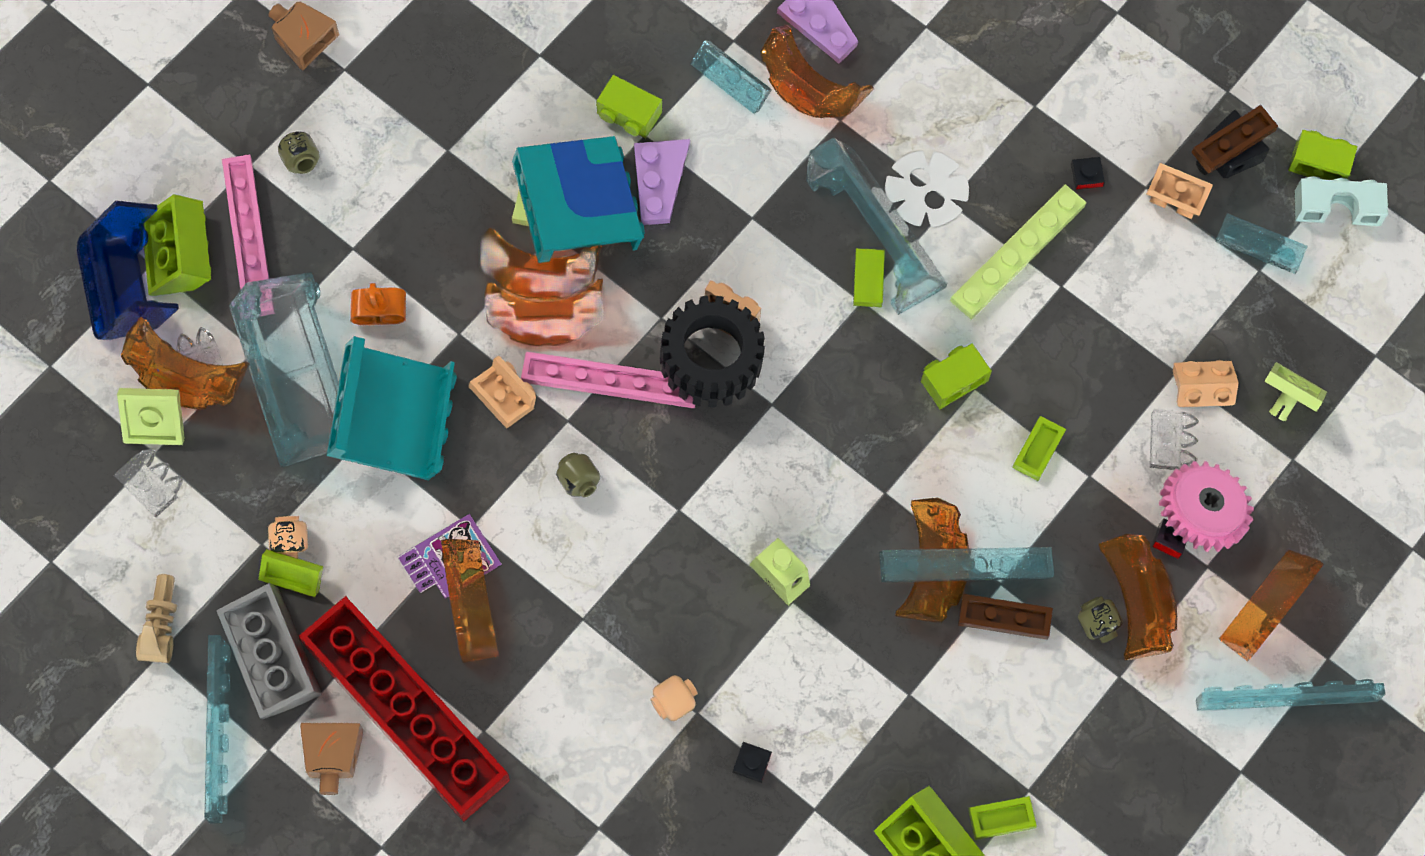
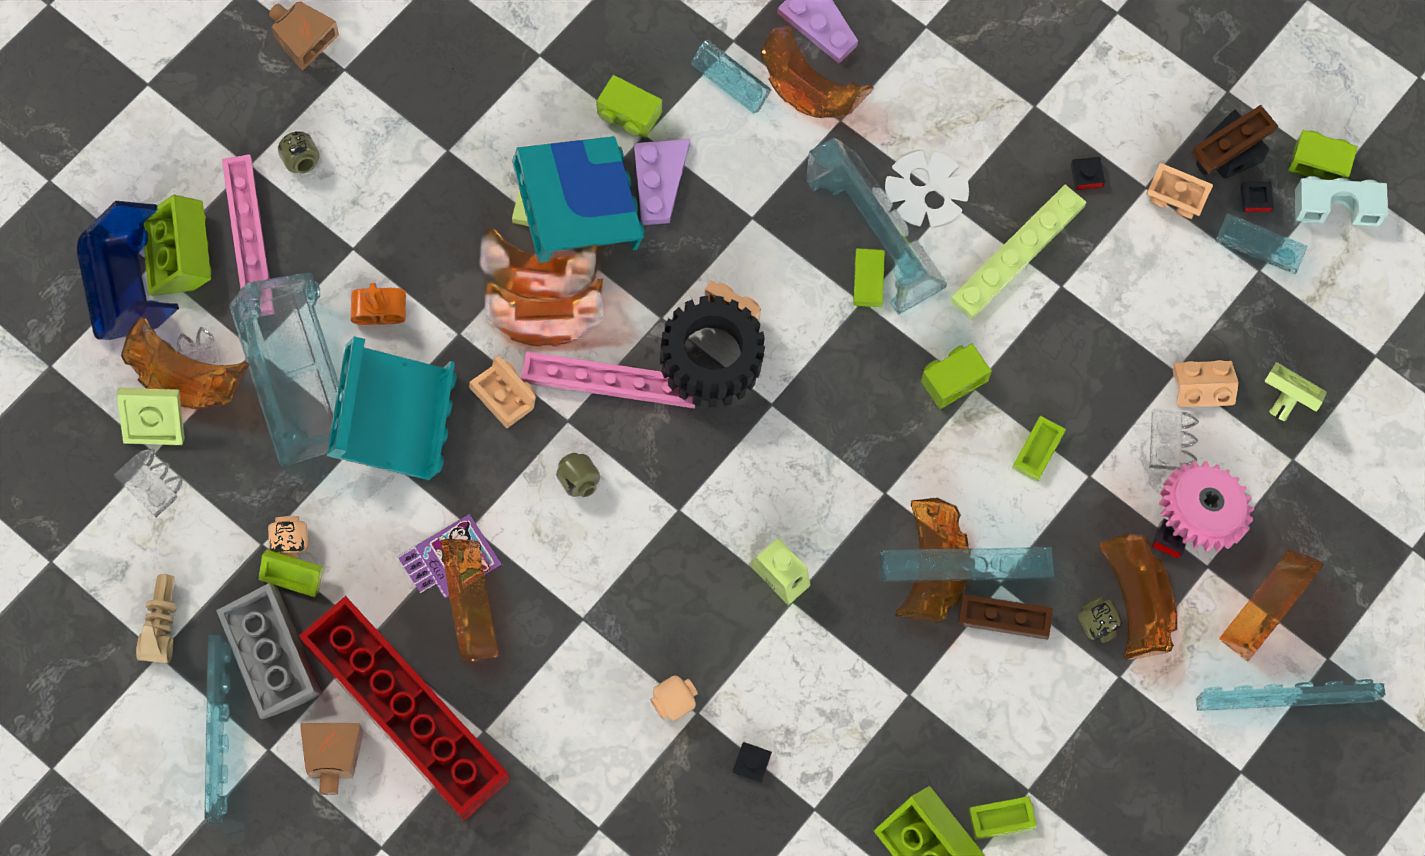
none -> black plate [1240,181,1274,212]

